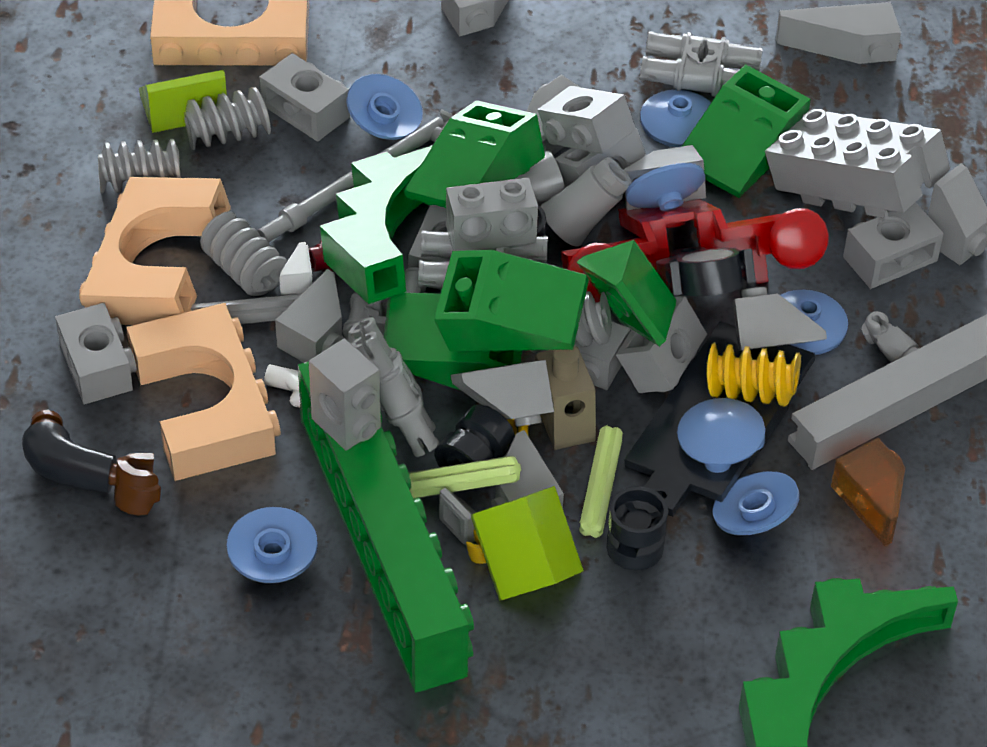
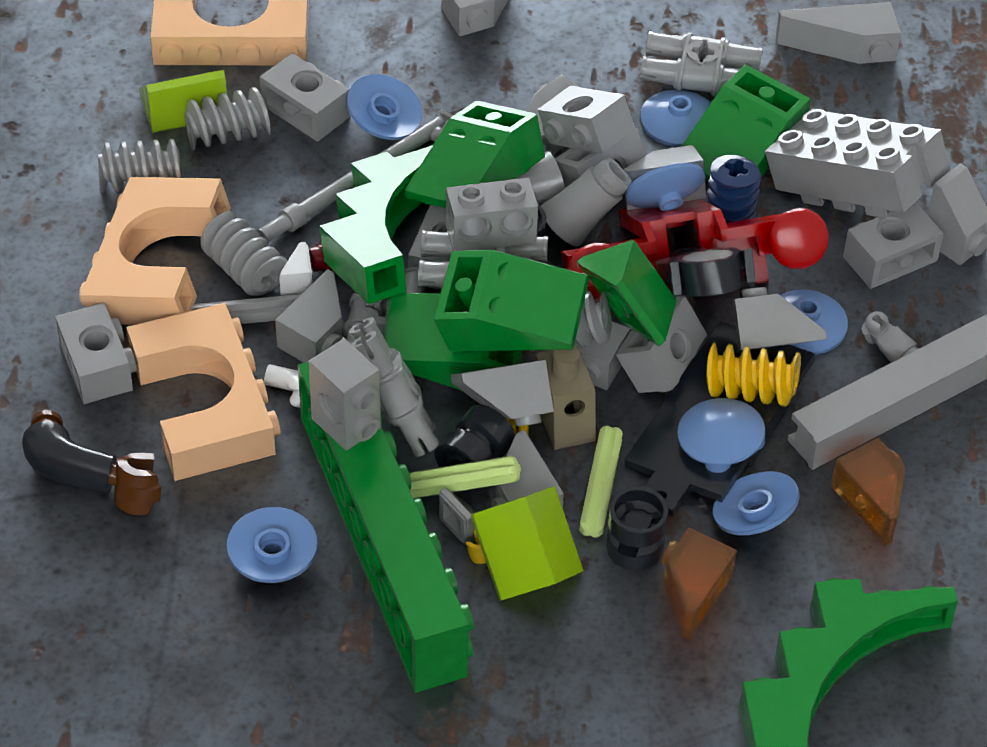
none -> clear orange slope [662,527,737,640]
none -> dark blue piece [707,155,761,223]

